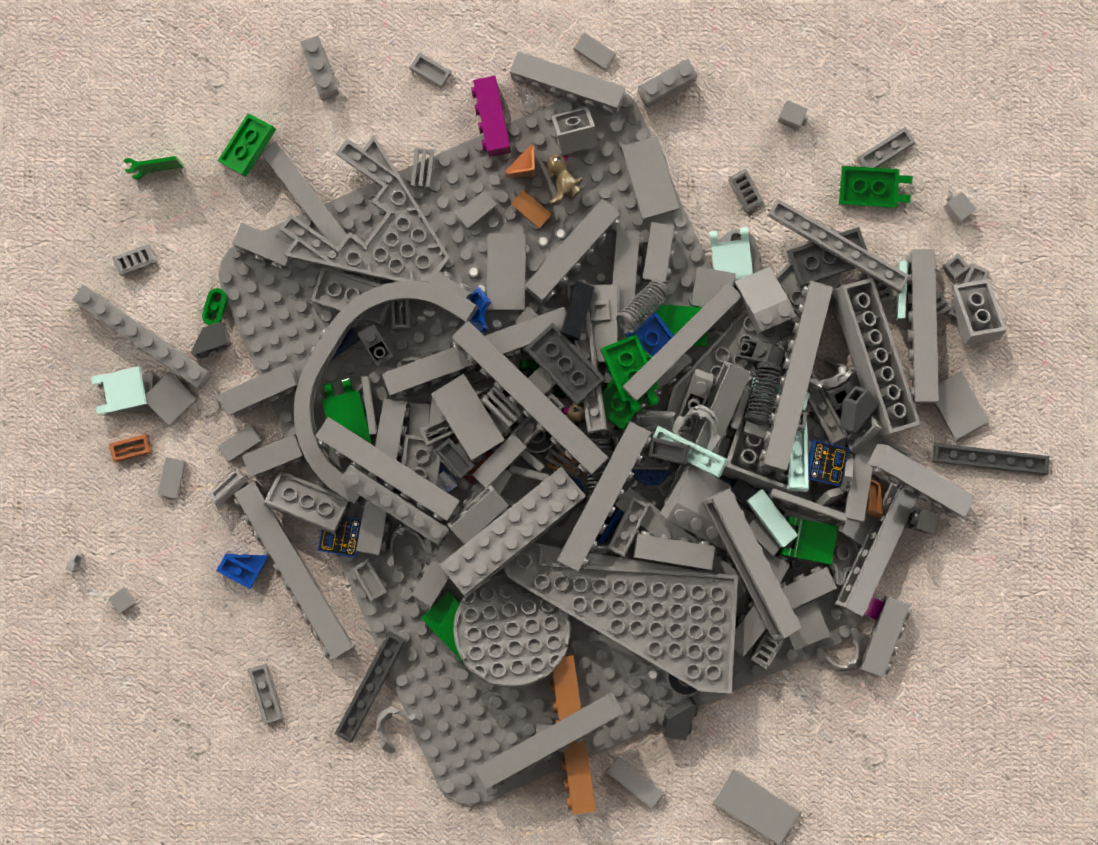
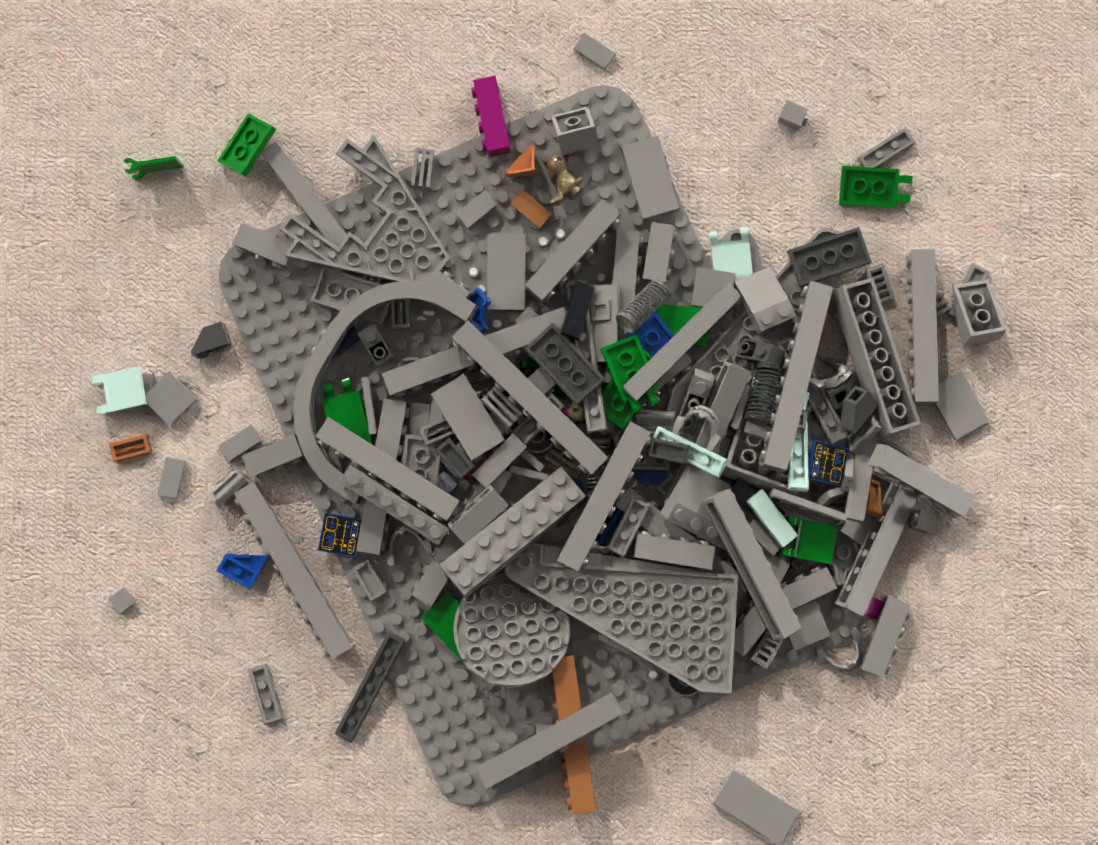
light grey tile [65,551,83,572] -> none
light grey brick [72,284,212,389] -> none
light grey slope [112,244,157,277] -> none
green plate [202,288,228,325] -> none
light grey brick [219,364,299,418] -> none
light grey tile [263,471,351,535] -> none
light grey brick [301,36,339,100] -> none
light grey helmet [376,708,424,753] -> none
light grey tile [409,52,452,89] -> none
light grey brick [510,51,625,114] -> none
light grey tile [606,756,664,808] -> none
light grey brick [638,59,698,107] -> none
dark grey slope [660,697,698,741] -> none
light grey slope [728,168,764,213] -> none
light grey tile [767,198,910,293] -> none
light aqua tile [896,261,908,321] -> none
dark grey tile [932,443,1050,475] -> none
light grey tile [942,253,970,280] -> none
light grey brick [943,192,976,224] -> none

